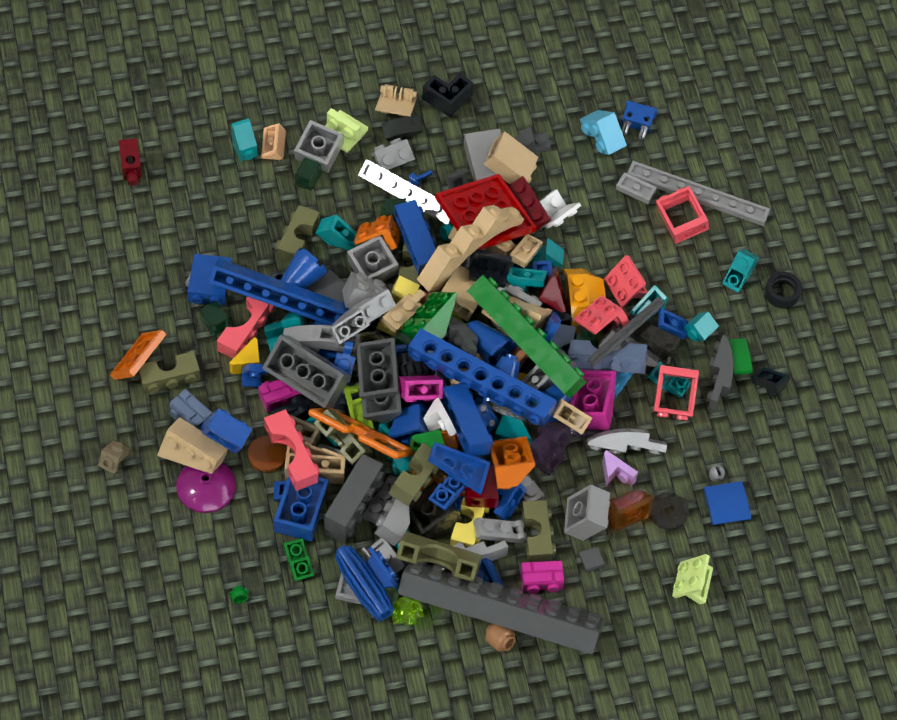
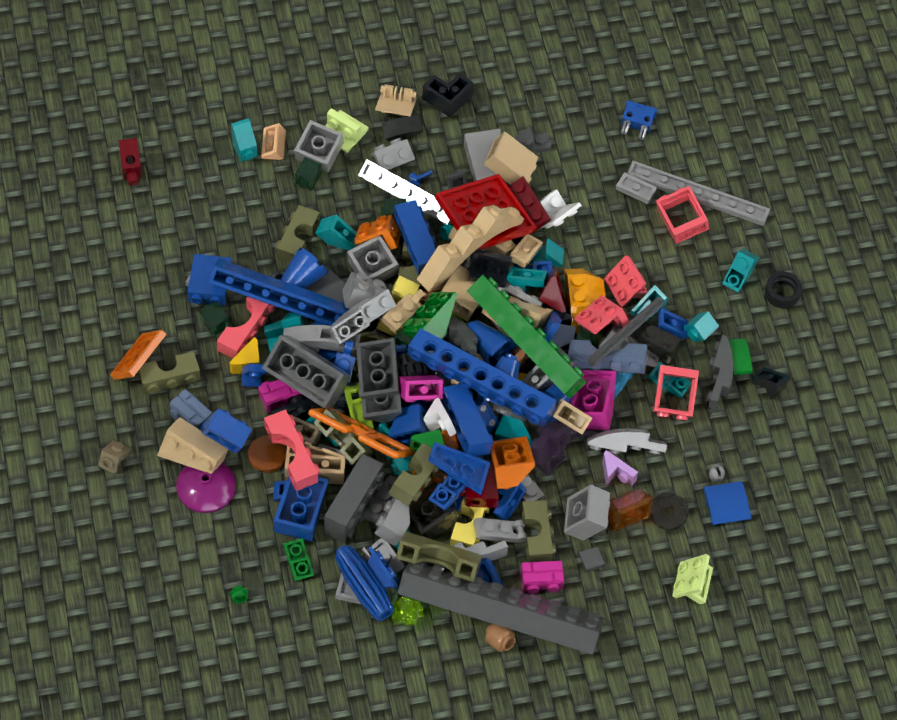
medium azure brick [580,110,627,155] -> none

